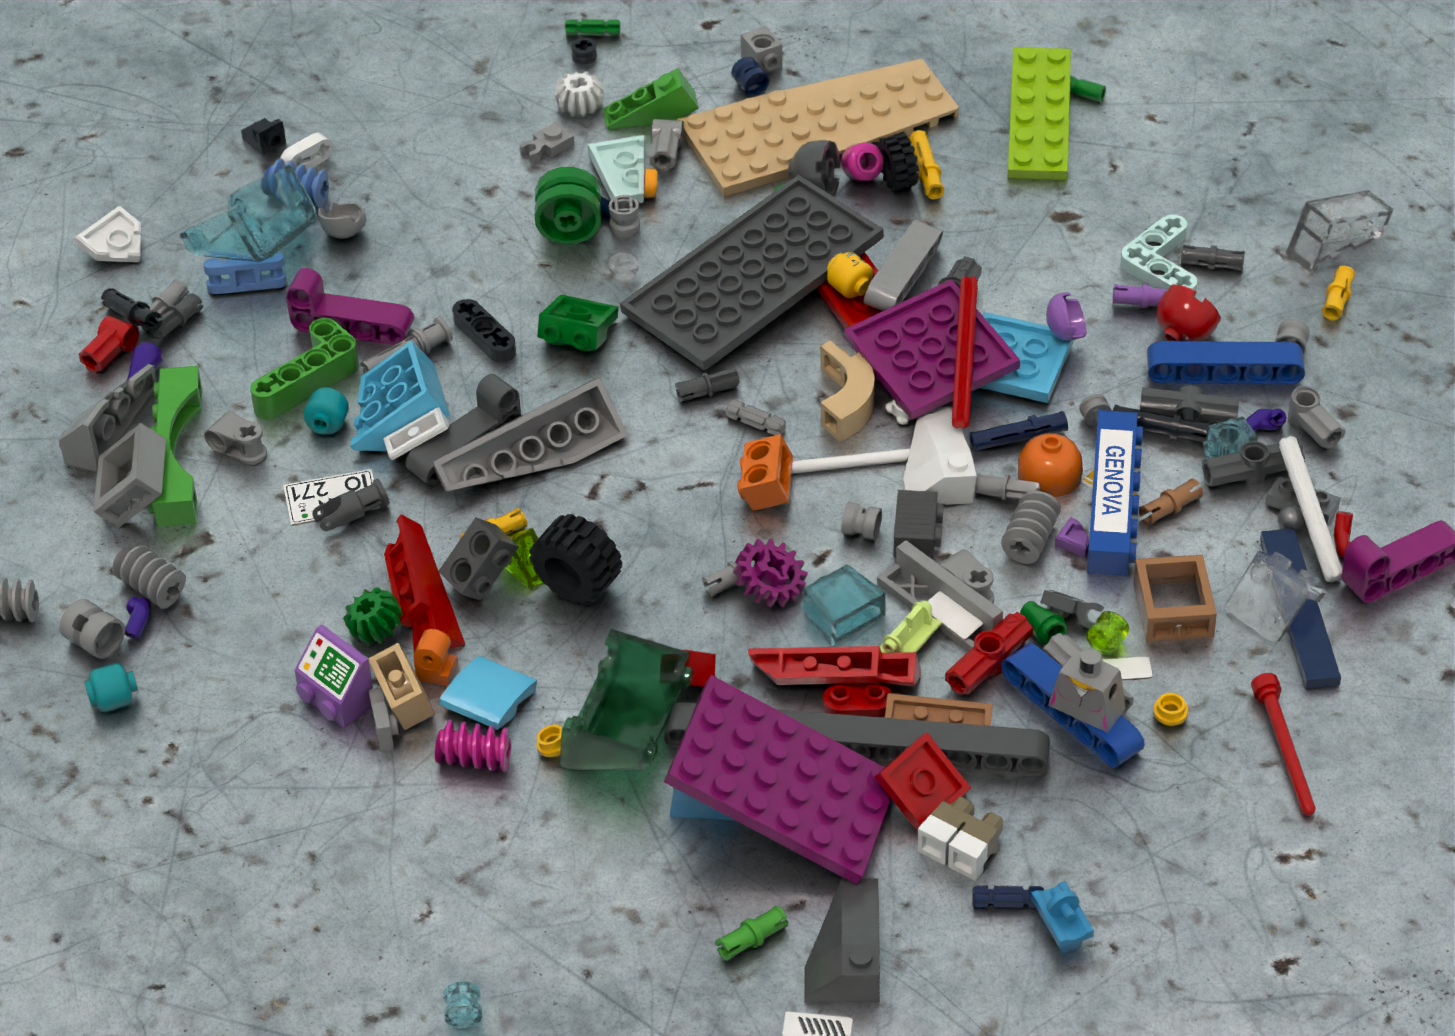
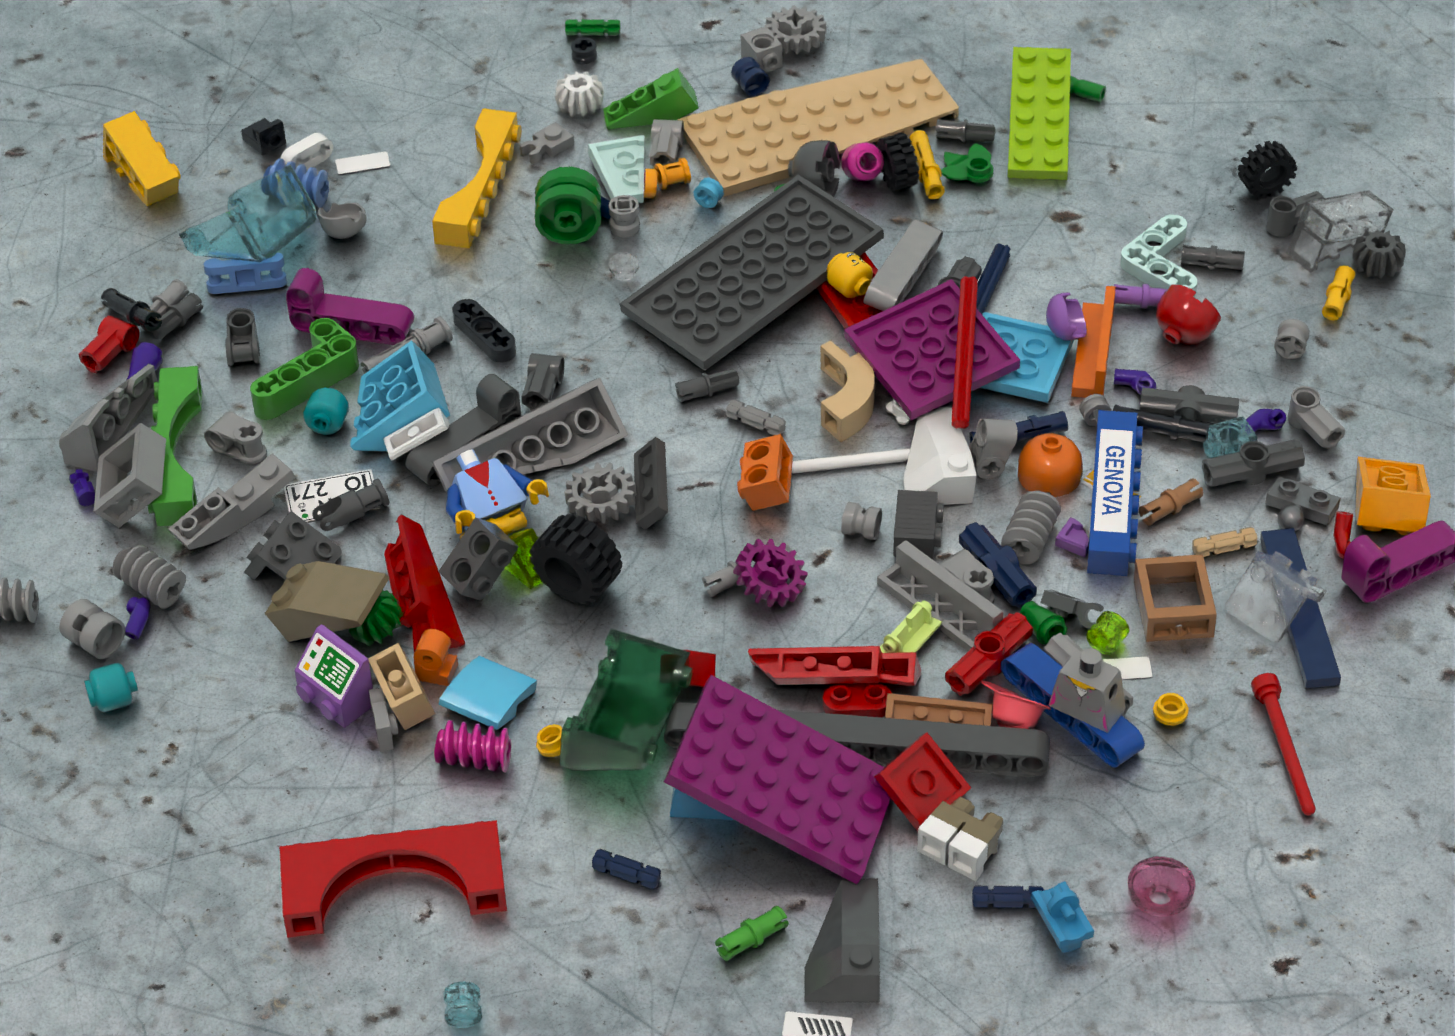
white plate [75,206,141,262] -> none
green plate [537,295,619,351] -> none
clear light blue torso [801,564,886,646] -> none
white sticker [927,591,983,639] -> none
light grey axle [974,473,1040,501] -> none
blue beam [1146,341,1305,385] -> none
white axle [1279,436,1342,583] -> none
none -> dark purple piece [69,469,95,506]
none -> yellow wedge [103,111,181,206]
none -> light grey slope [168,453,296,550]
none -> dark grey piece [225,308,260,366]
none -> dark grey bracket [244,511,342,580]
none -> dark tan slope [265,561,389,642]
none -> red arch [279,820,507,938]
none -> white sticker [335,152,390,174]
none -> yellow arch [432,108,522,249]
none -> torso [446,449,549,534]
none -> dark grey piece [522,353,565,411]
none -> light grey gear [564,462,637,524]
none -> dark blue axle [592,849,661,889]
none -> dark grey plate [634,437,668,530]
none -> light orange bush [654,158,691,190]
none -> medium azure bush [693,178,724,208]
none -> light grey gear [765,5,826,54]
none -> dark grey axle [936,119,996,143]
none -> green plate [941,143,994,183]
none -> dark blue piece [959,522,1037,609]
none -> light grey piece [969,418,1017,479]
none -> dark blue axle [976,243,1011,315]
none -> coral piece [981,680,1051,729]
none -> orange fence [1071,286,1116,398]
none -> dark purple arm [1114,369,1157,396]
none -> clear pink piece [1127,856,1196,917]
none -> tan axle [1192,527,1258,557]
none -> black tyre [1238,141,1297,199]
none -> dark grey piece [1266,191,1327,237]
none -> dark grey gear [1352,229,1406,279]
none -> light orange slope [1355,456,1431,535]

